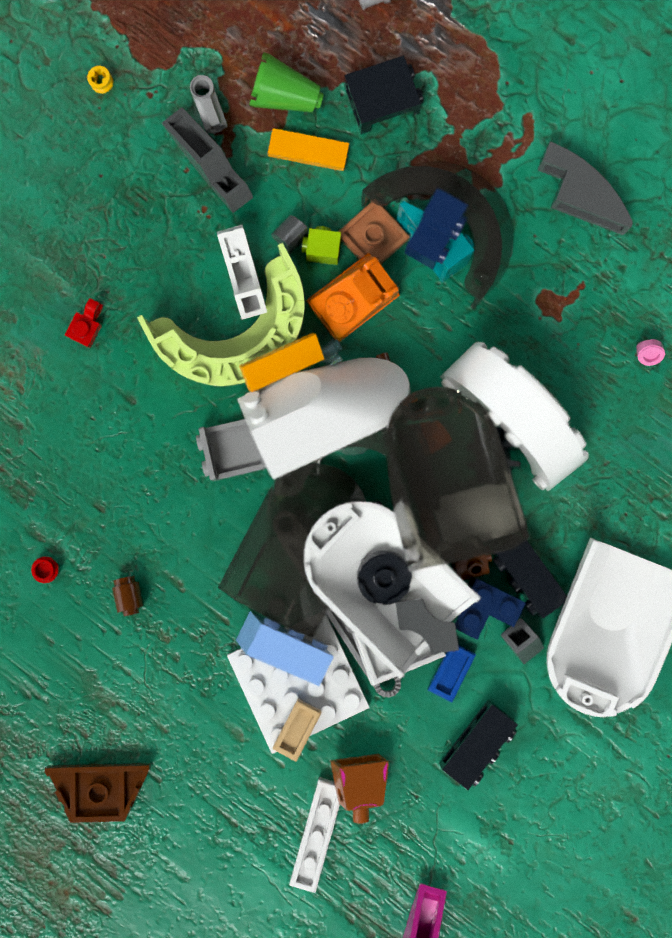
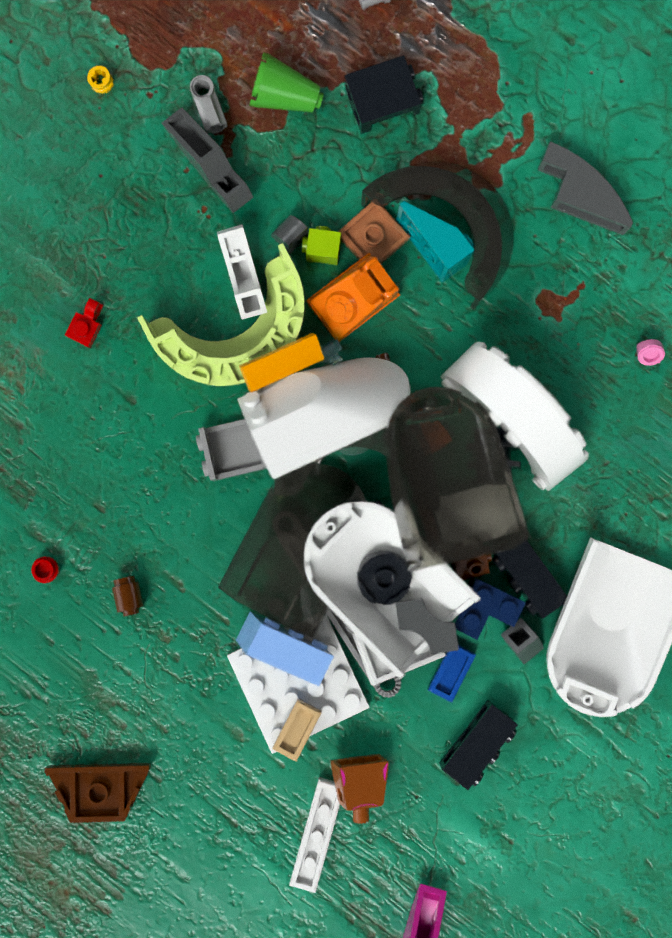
light orange tile [268,128,349,171] -> none
dark blue brick [405,188,468,270] -> none

